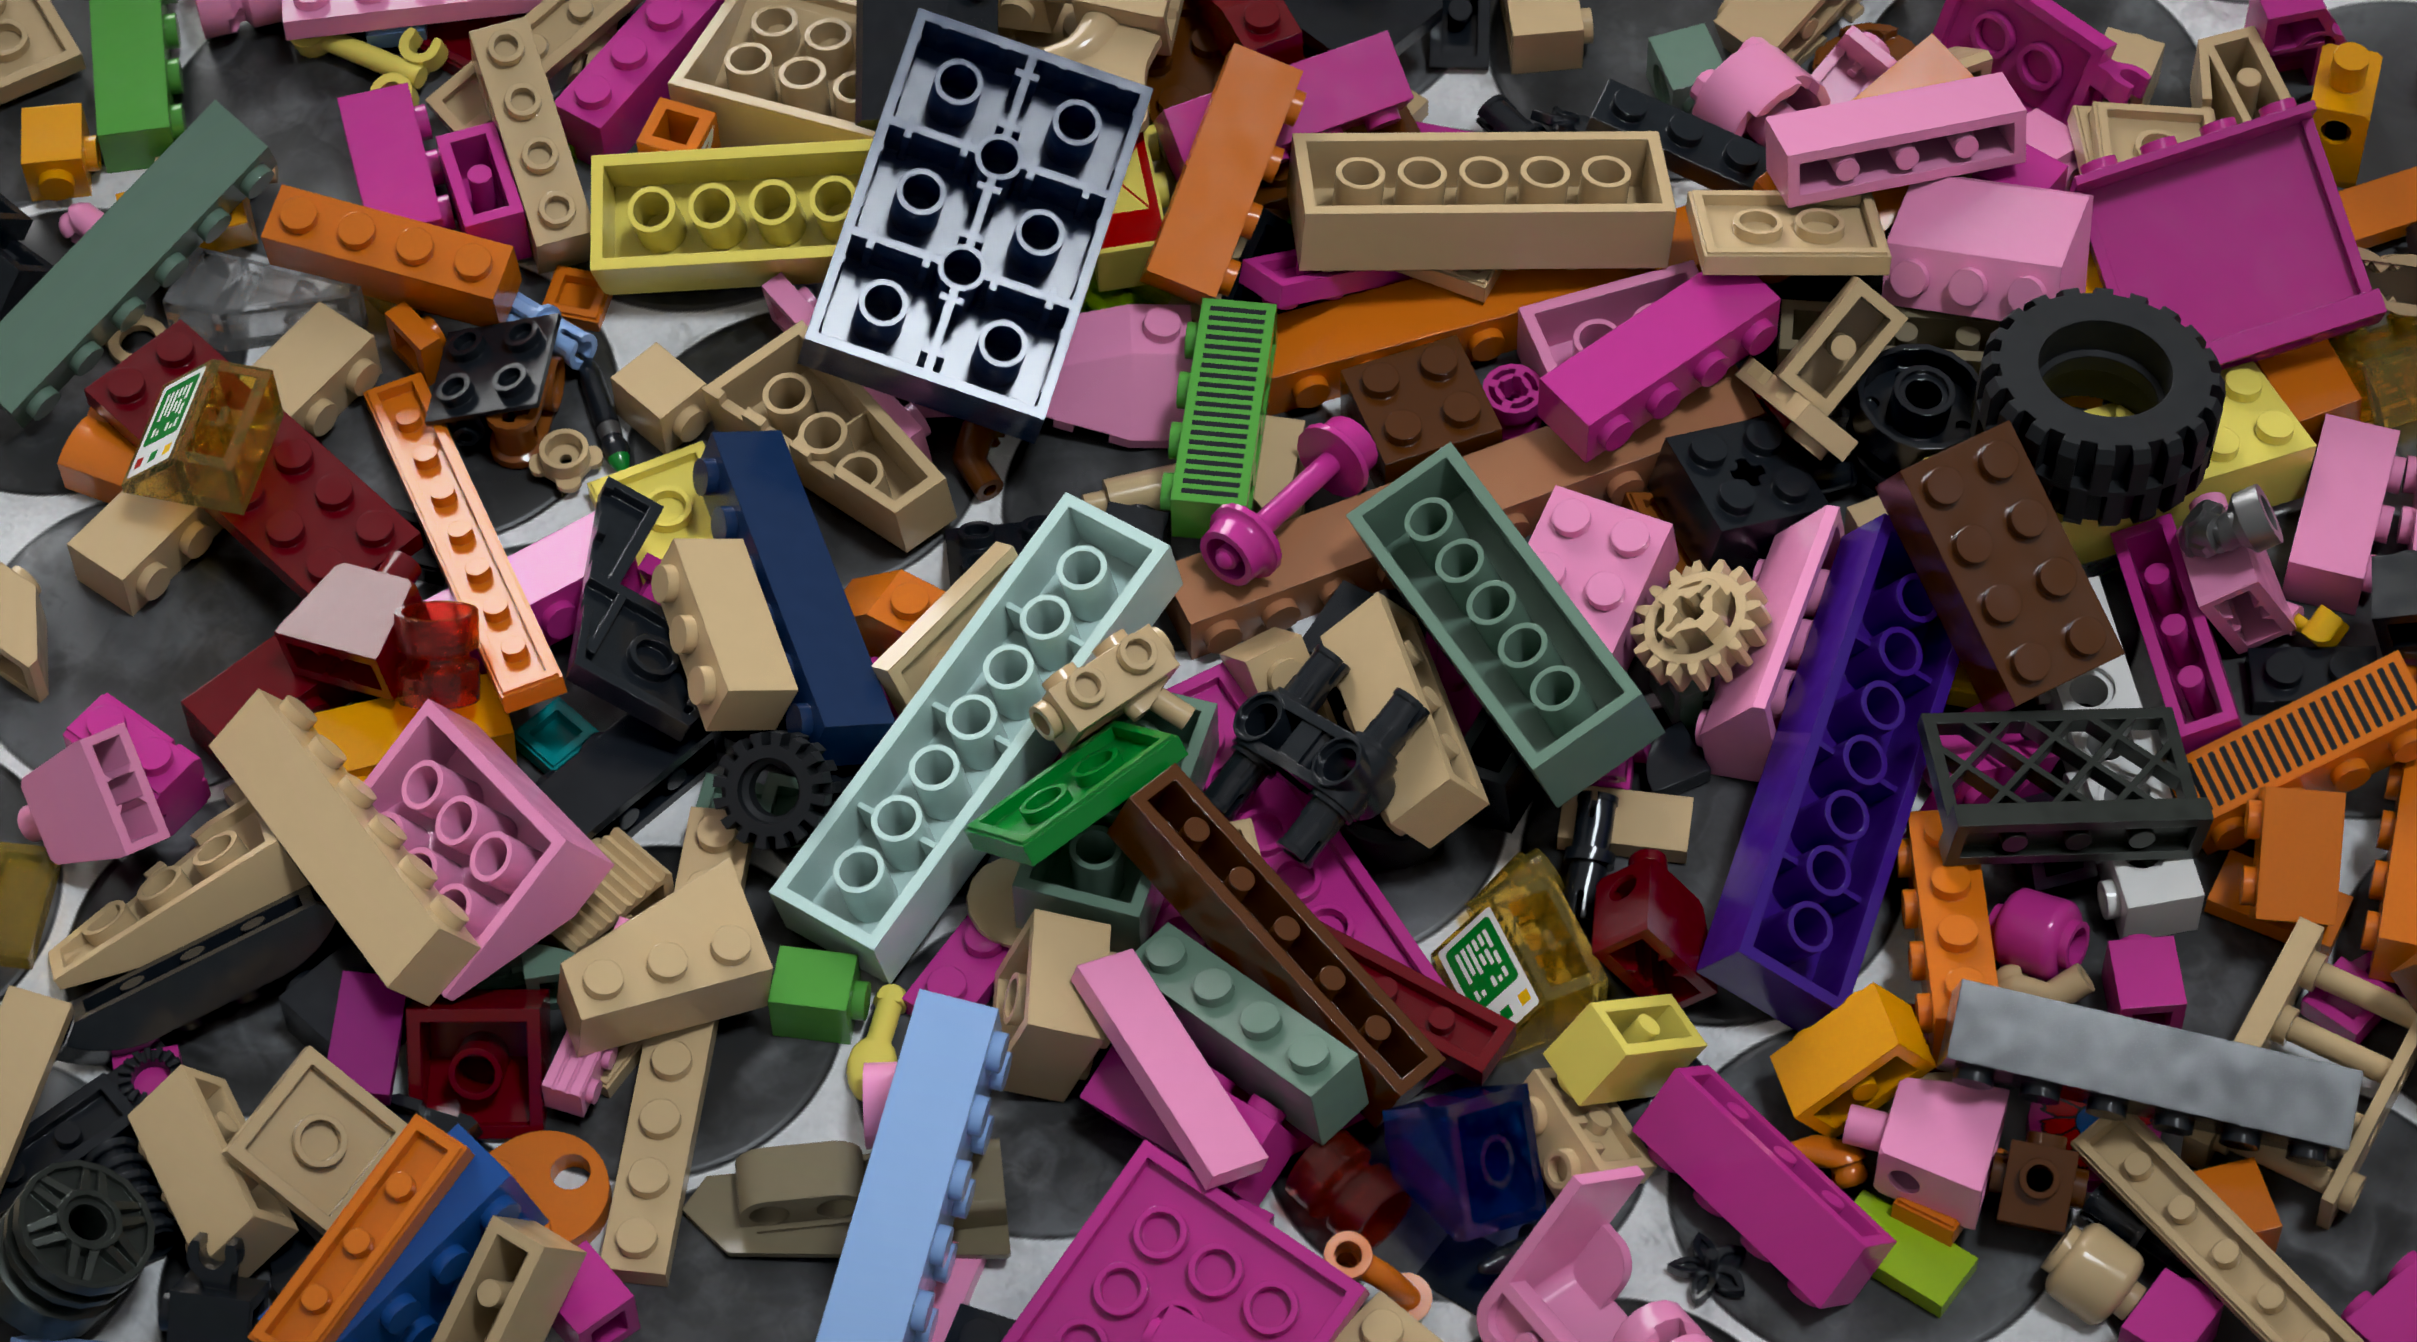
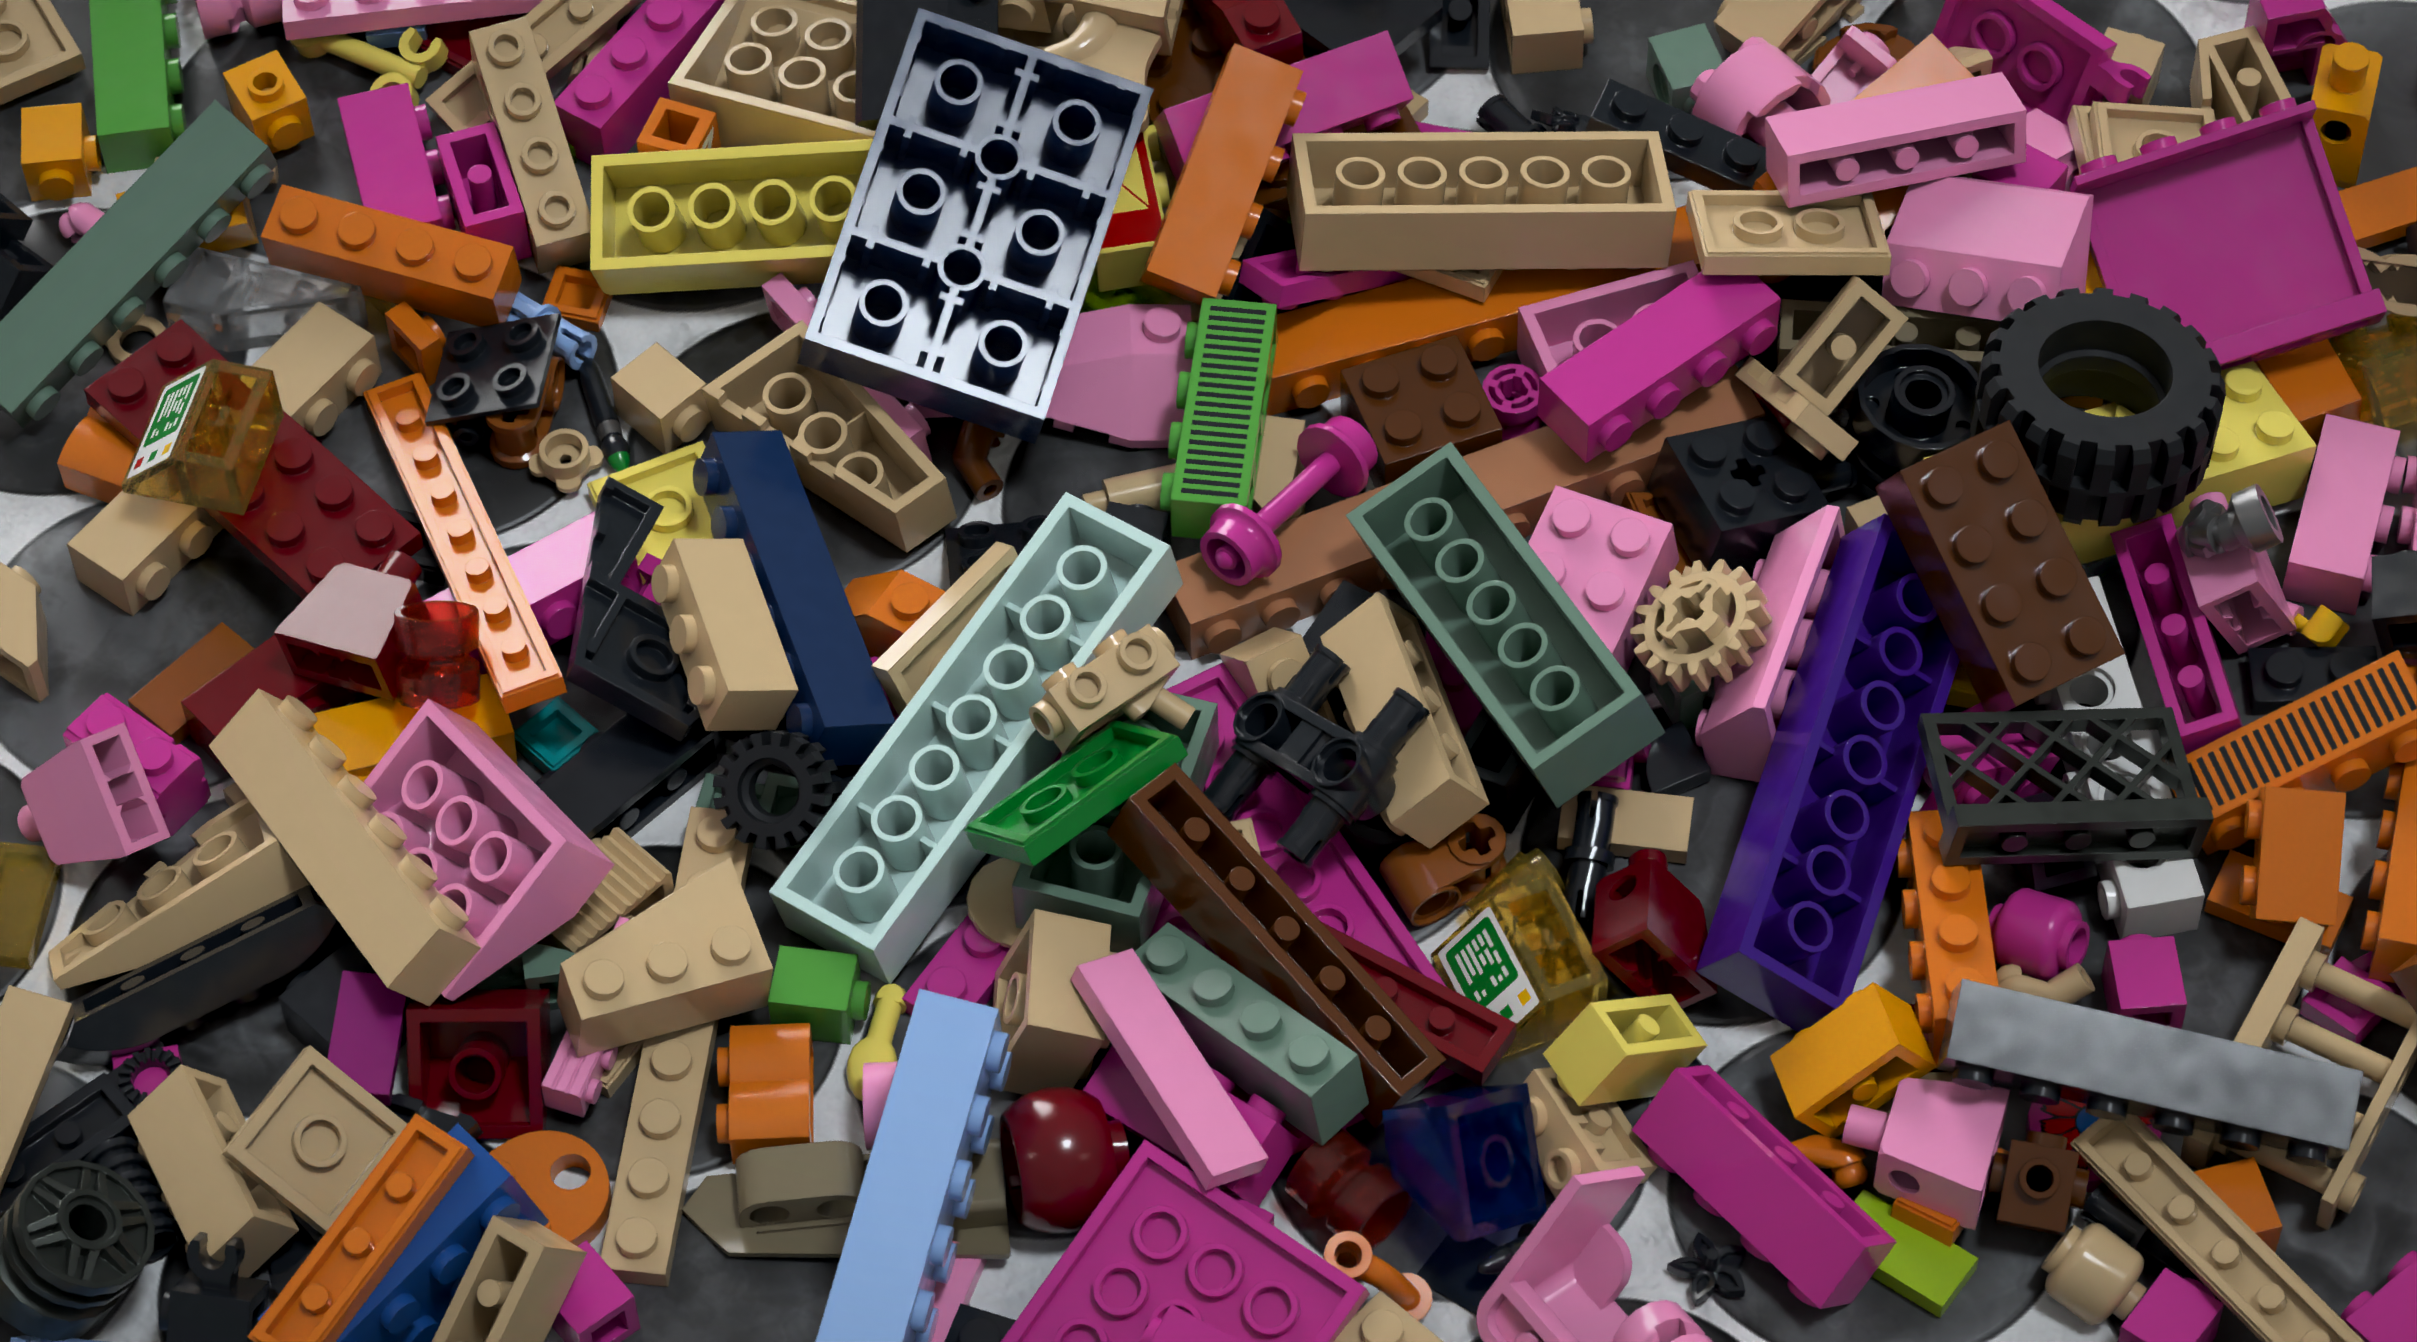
none -> dark orange tile [128,622,255,745]
none -> light orange brick [222,50,315,154]
none -> orange brick [716,1023,814,1164]
none -> dark red wheel [999,1087,1130,1234]
none -> dark orange piece [1379,814,1507,927]

